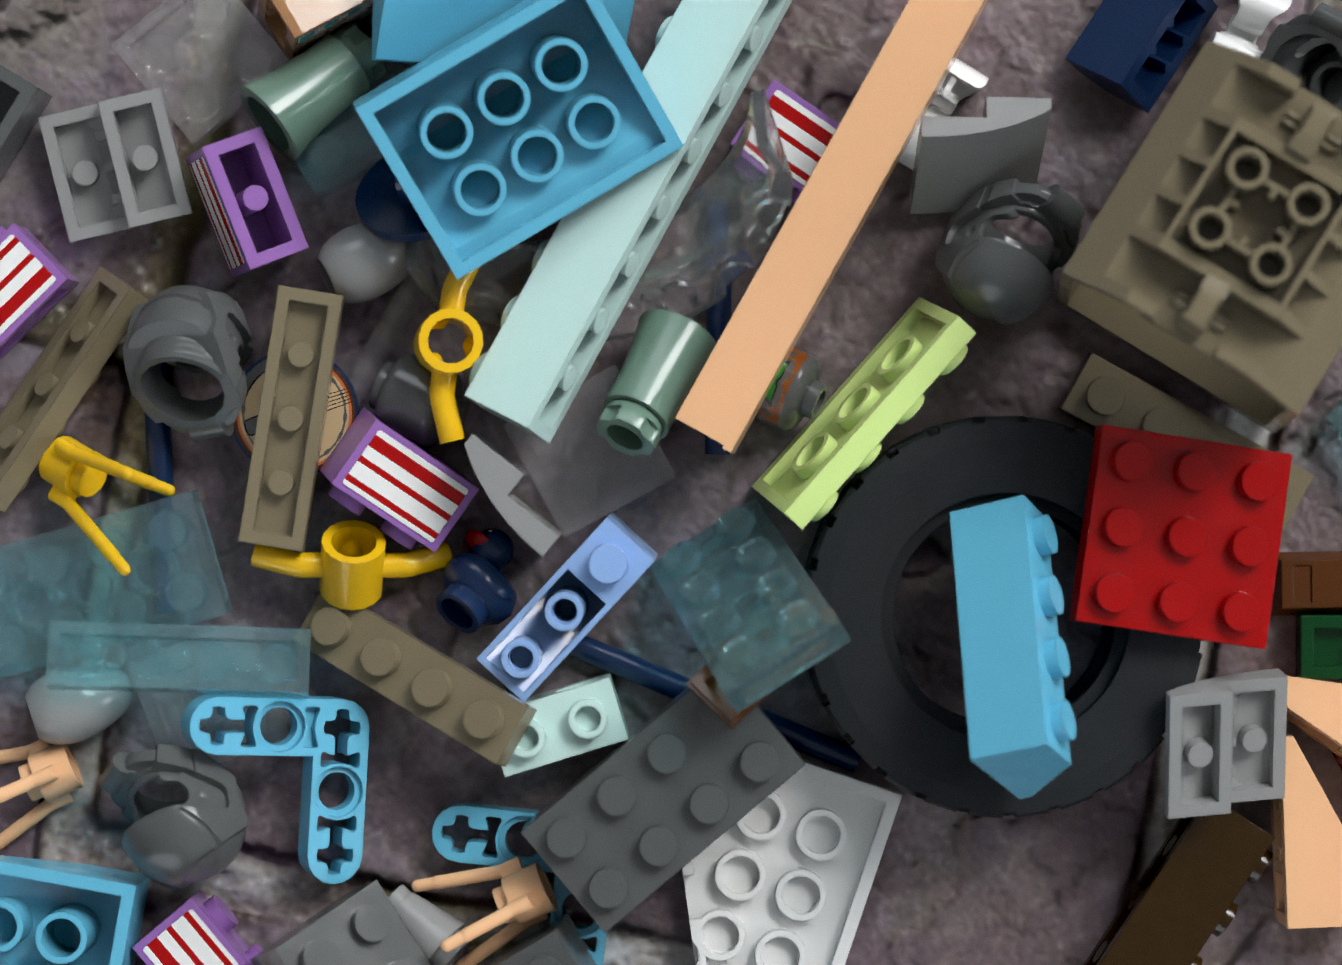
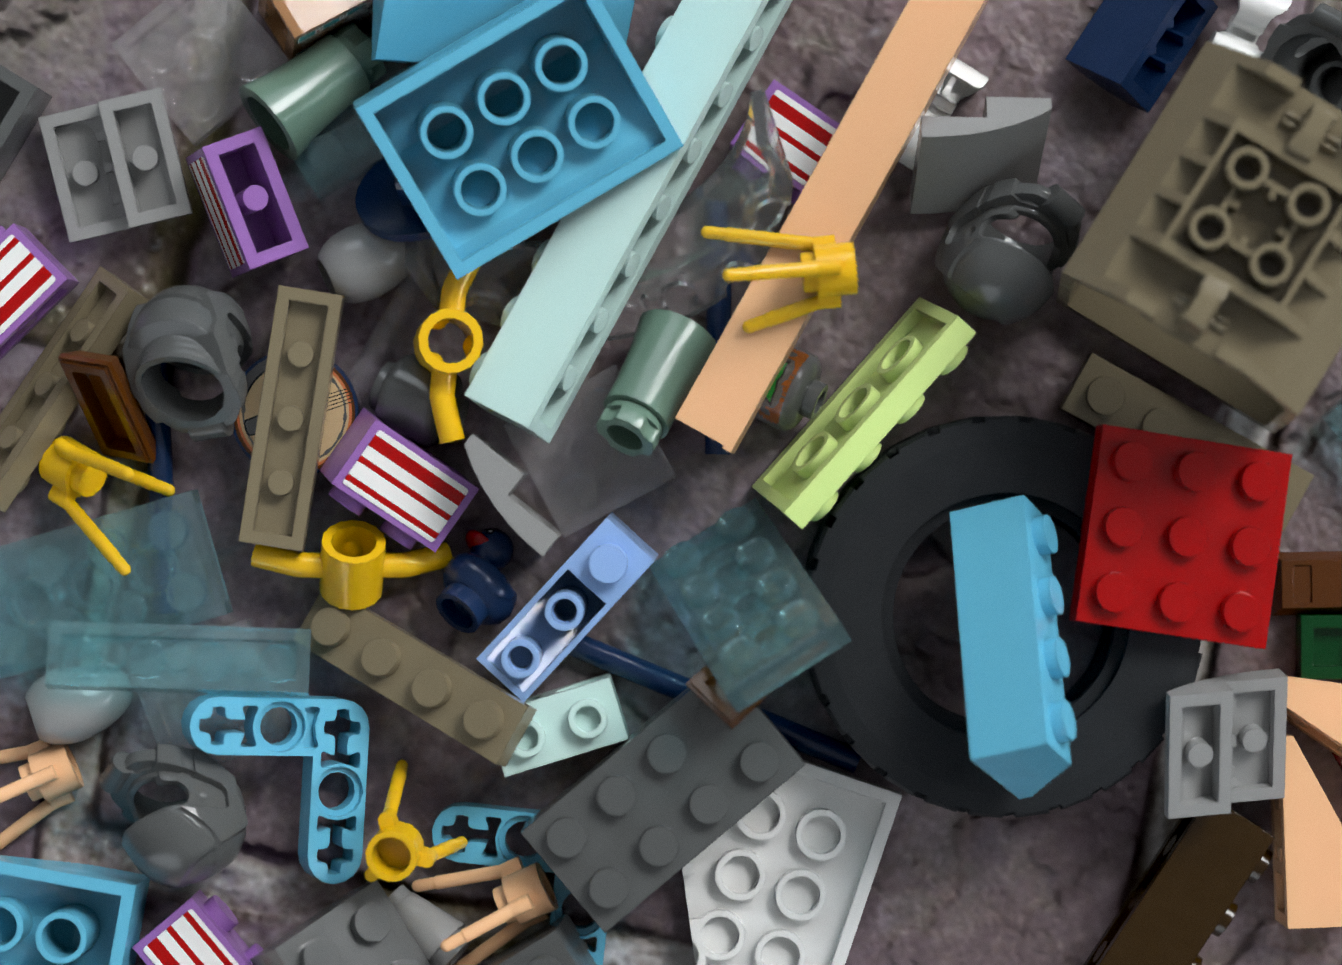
none -> reddish brown tile [58,350,156,463]
none -> yellow plant [364,759,468,882]
none -> yellow plant [701,226,858,333]

